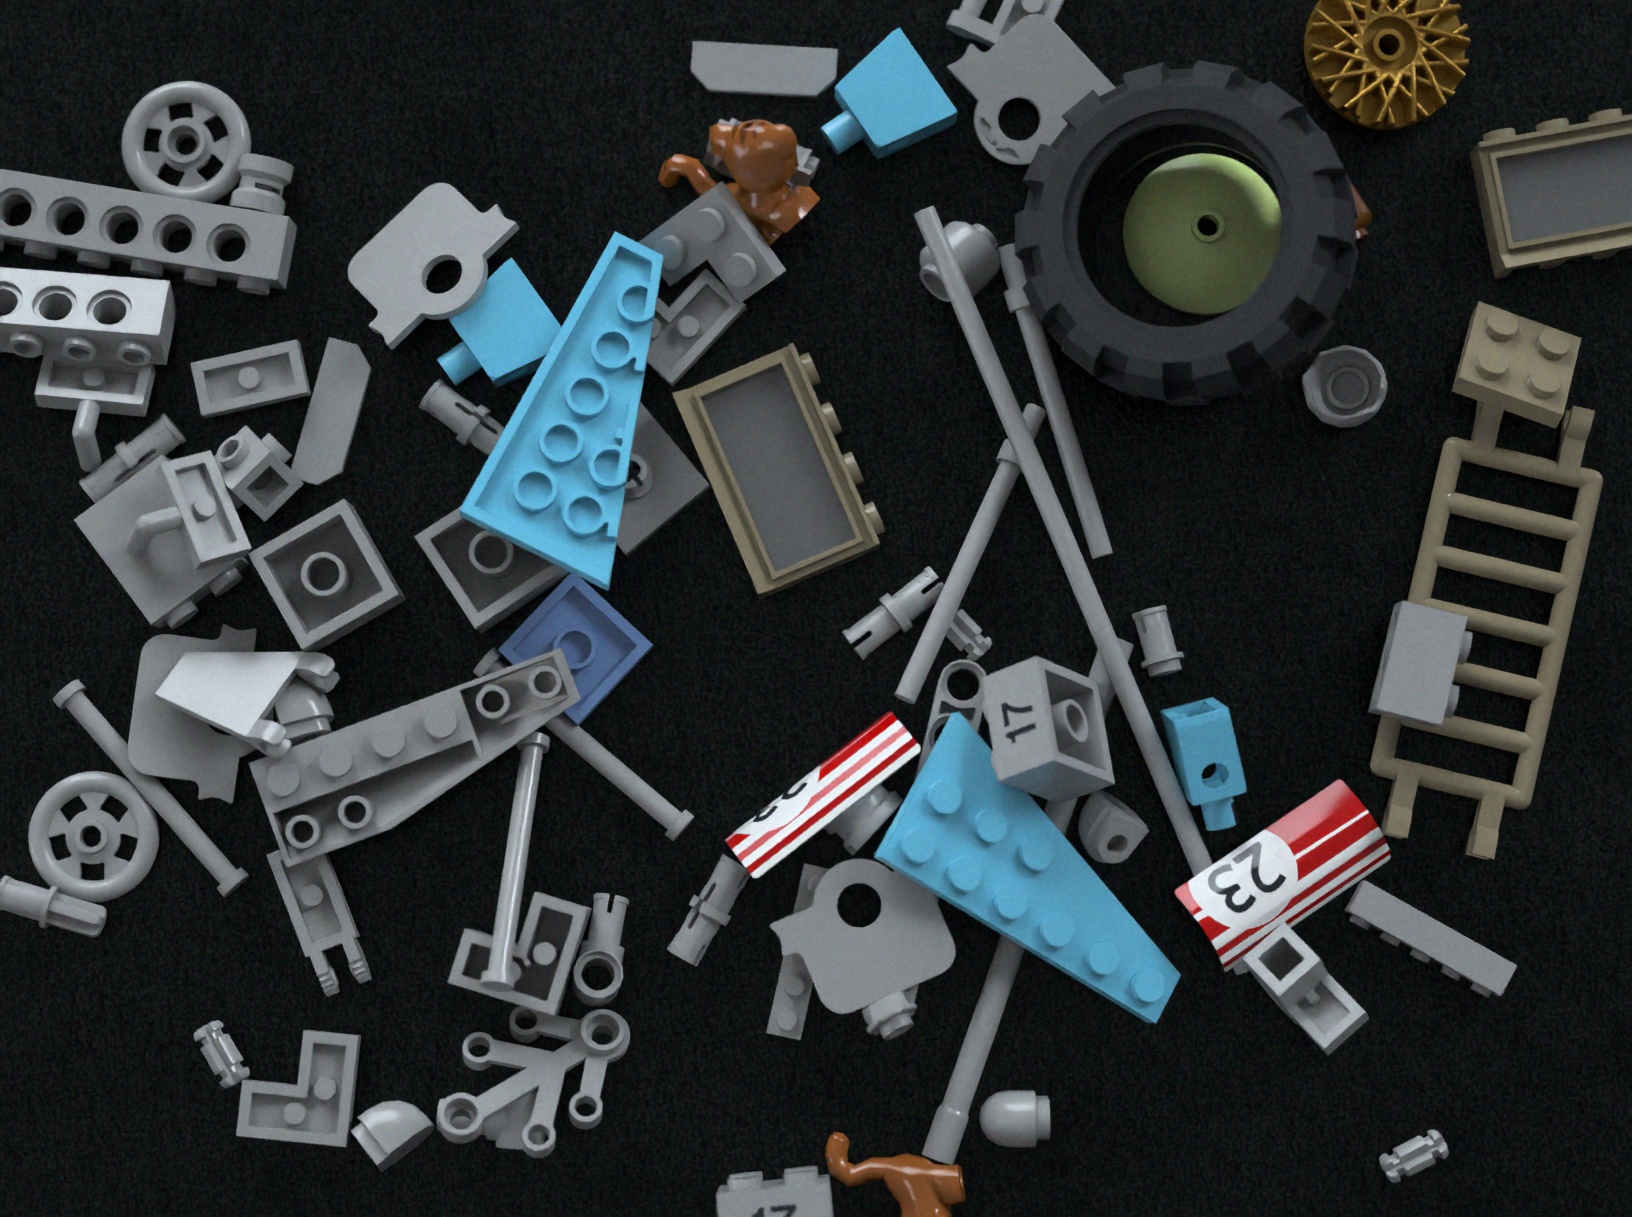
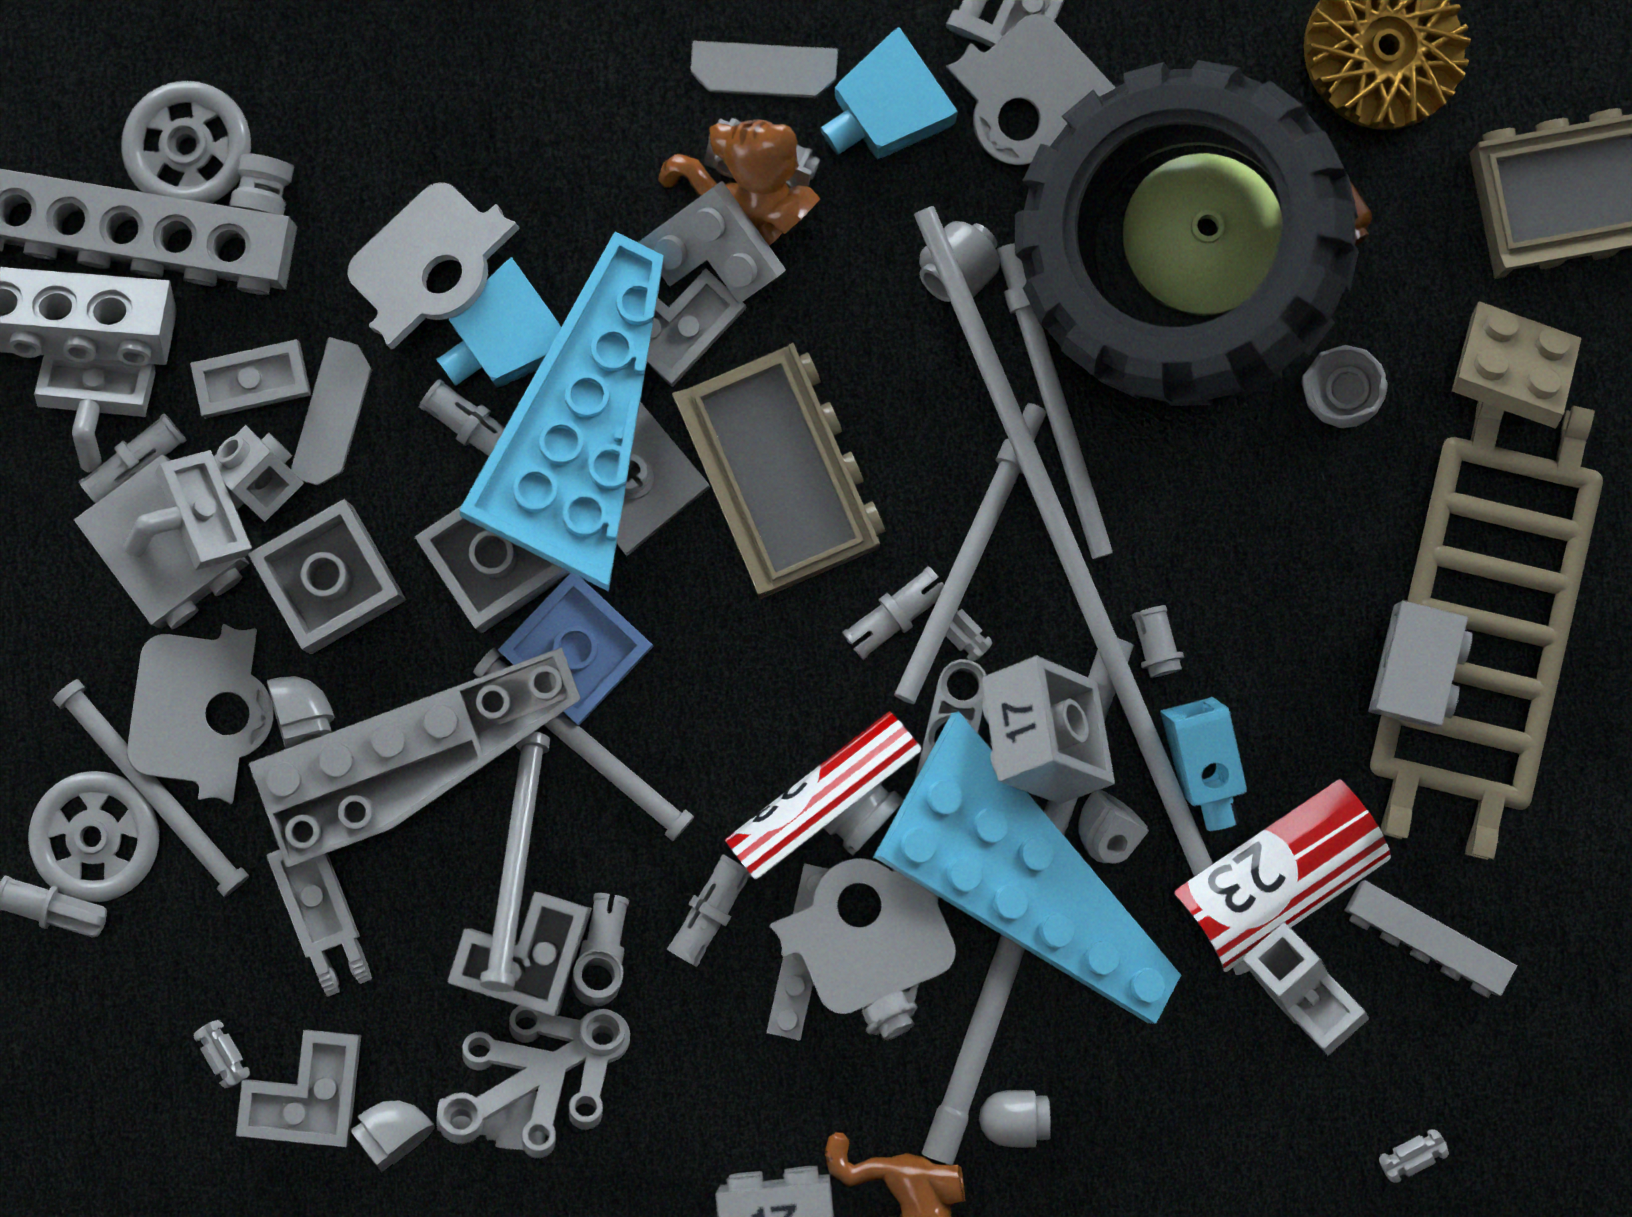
flag [155,652,340,761] -> none

